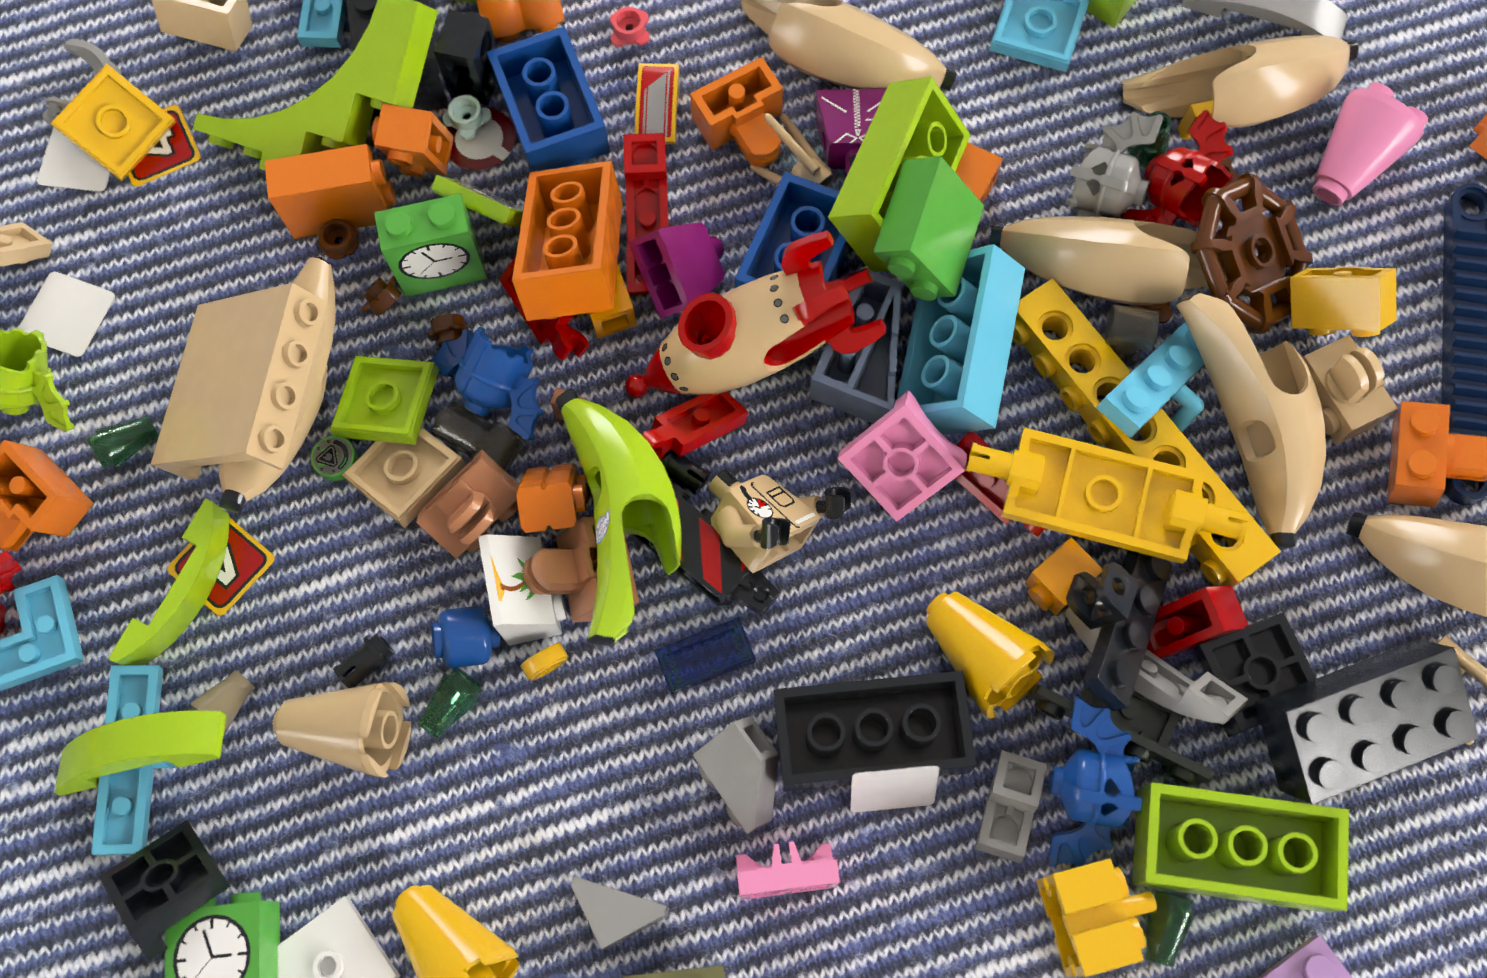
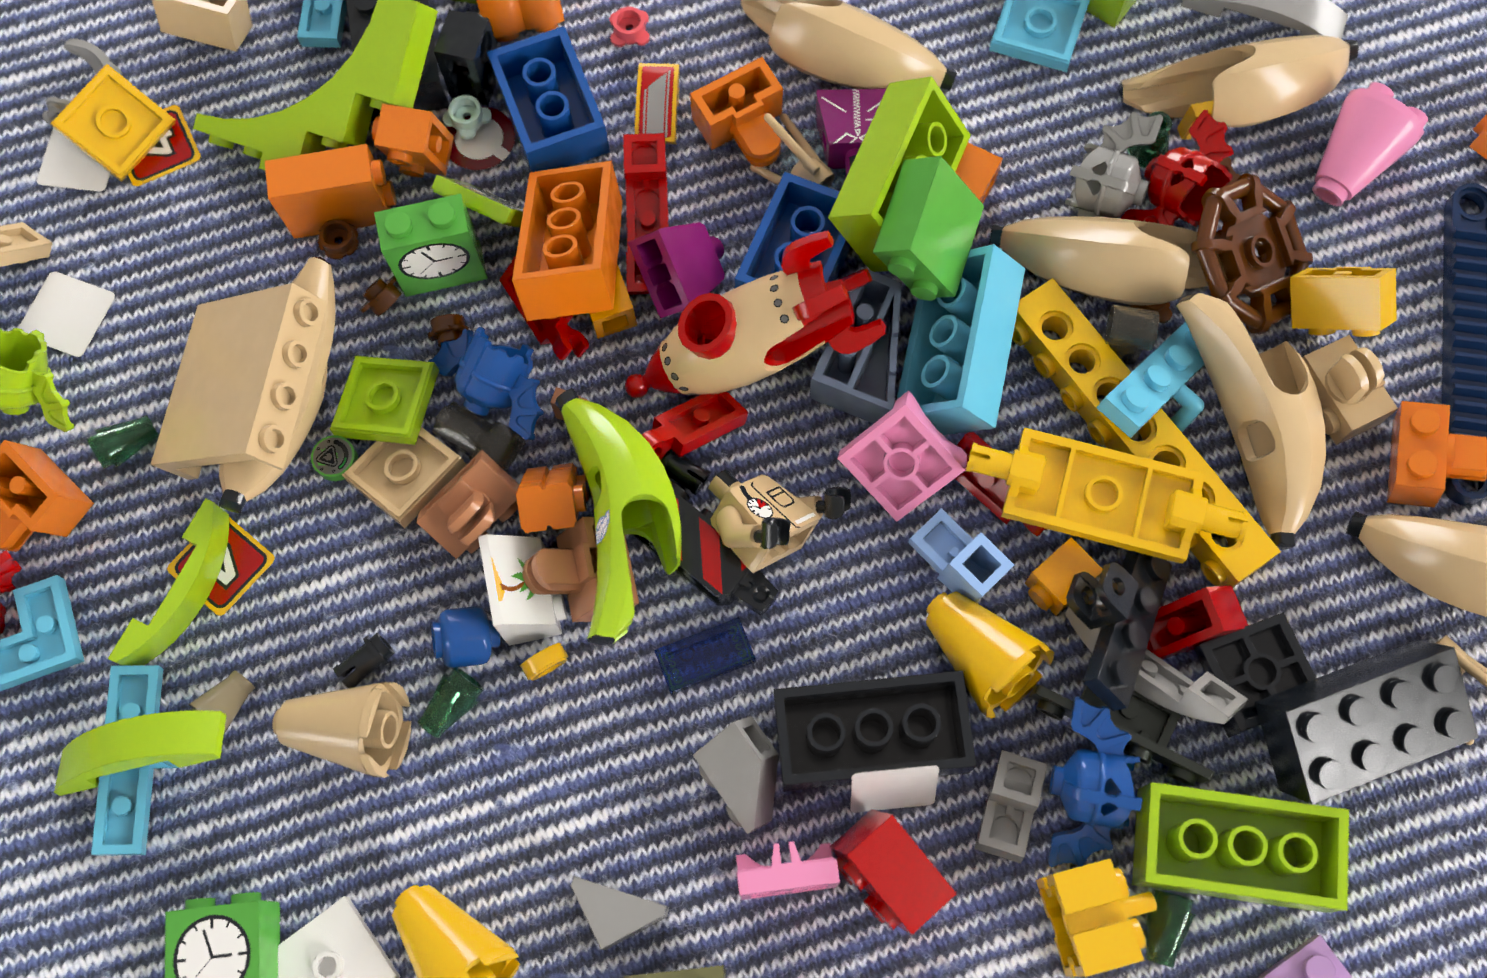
black piece [99,820,230,961] -> none
none -> red brick [829,809,957,935]
none -> light blue brick [908,508,1014,602]

